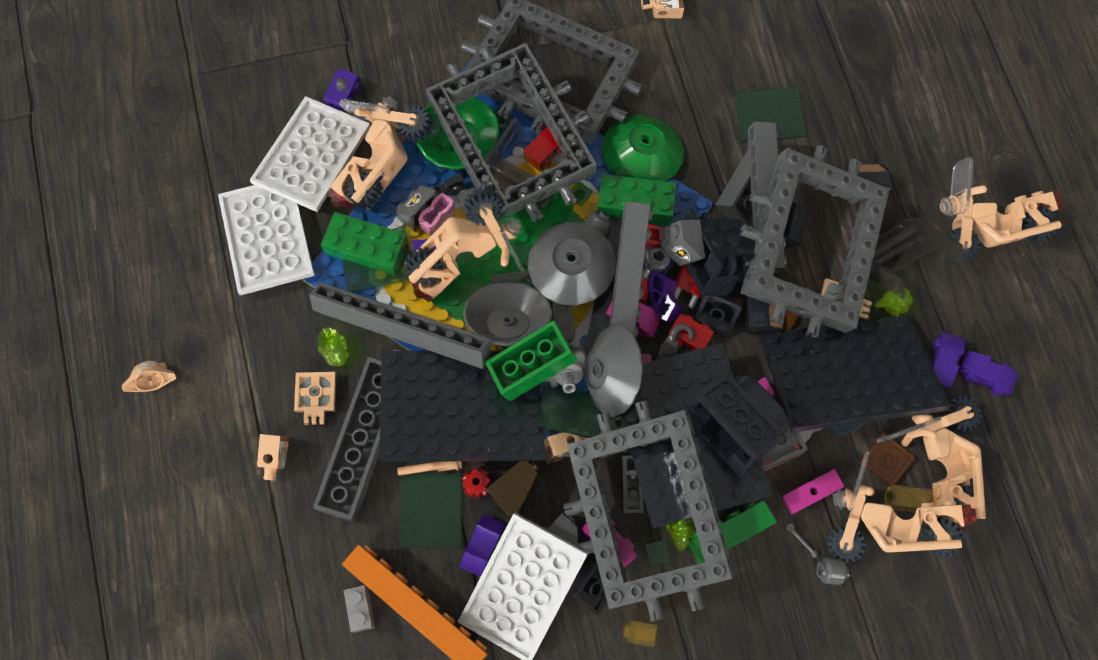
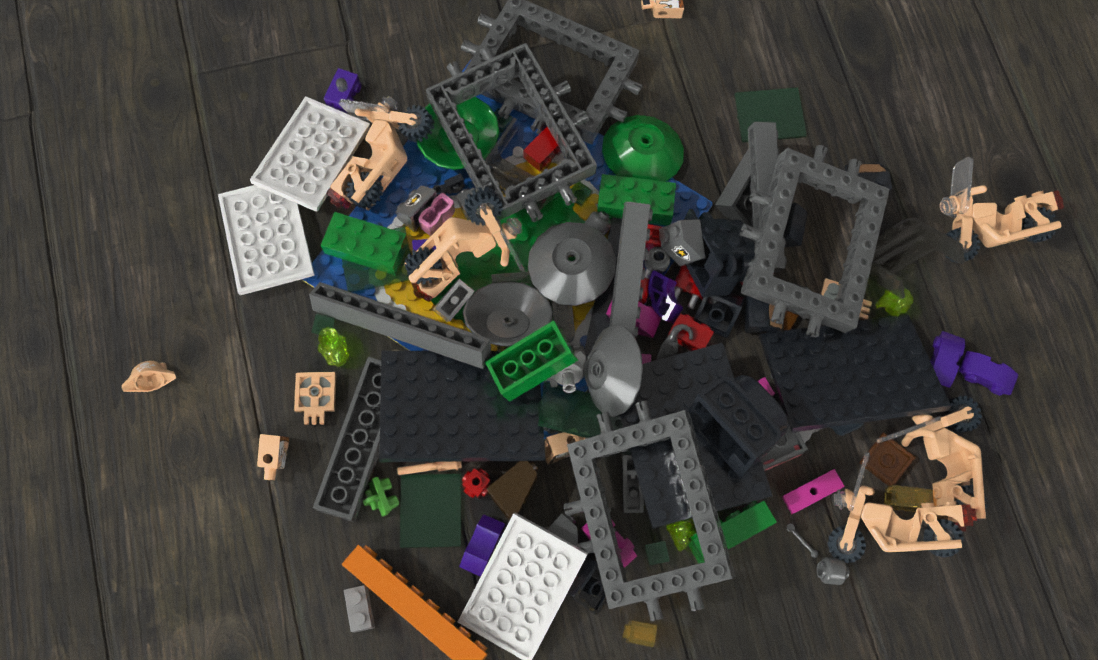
none -> clear green plate [311,313,335,337]
none -> bright green hips [363,477,399,517]
none -> light grey brick [432,279,475,322]

